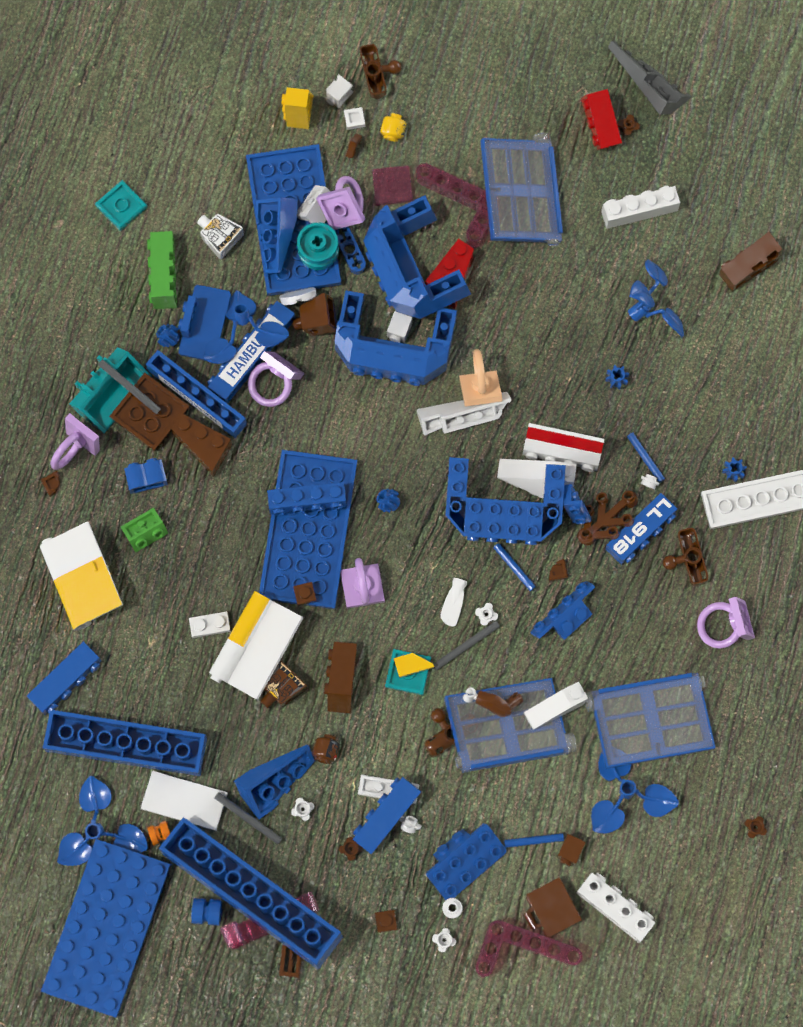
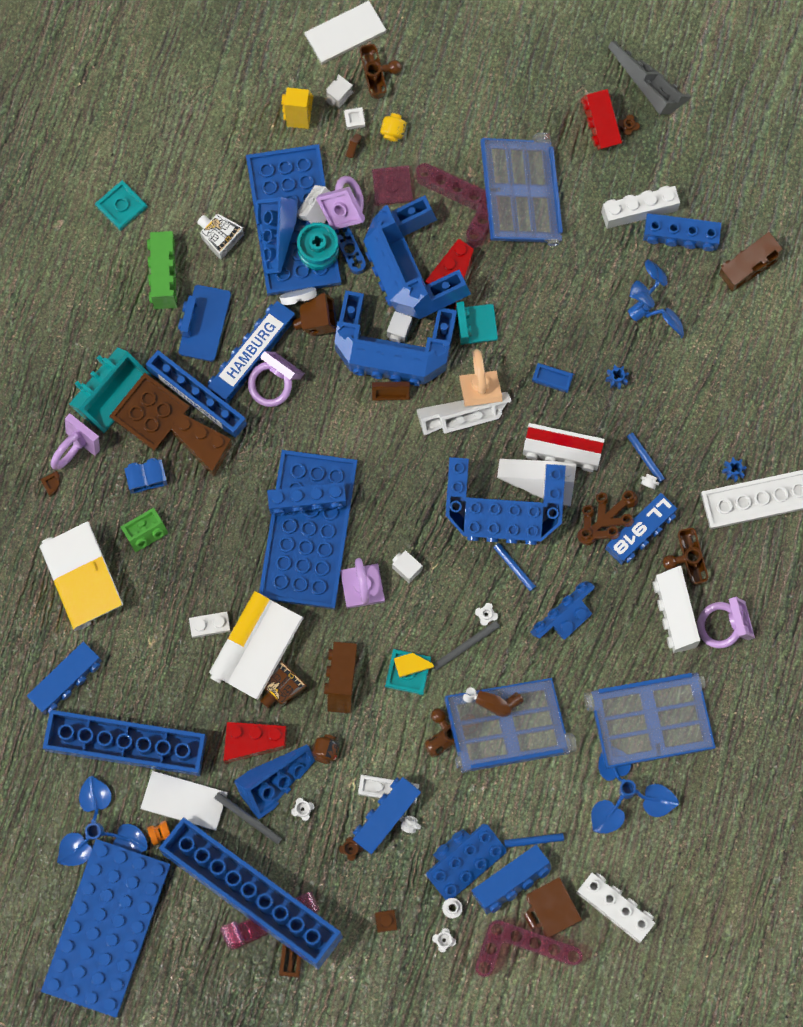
dark grey bar [98,359,161,414] -> none
blue gear [156,324,180,347] -> none
blue wheel [191,898,222,926] -> none
blue plant [203,290,289,364] -> none
reddish brown plate [293,582,317,606] -> none
blue gear [377,488,400,513] -> none
white piece [441,578,467,627] -> none
white slope [524,682,588,730] -> none
reddish brown tile [549,559,568,582] -> none
reddish brown brick [557,834,586,867] -> none
blue bracket [563,484,591,524] -> none
reddish brown plate [744,816,767,838] -> none
none -> red wedge [224,722,287,764]
none -> white tile [305,1,386,64]
none -> reddish brown tile [372,382,410,401]
none -> white brick [392,550,422,583]
none -> teal bracket [456,301,498,345]
none -> blue brick [471,845,552,915]
none -> blue tile [532,363,574,393]
none -> blue brick [643,213,721,251]
none -> white slope [653,566,700,653]

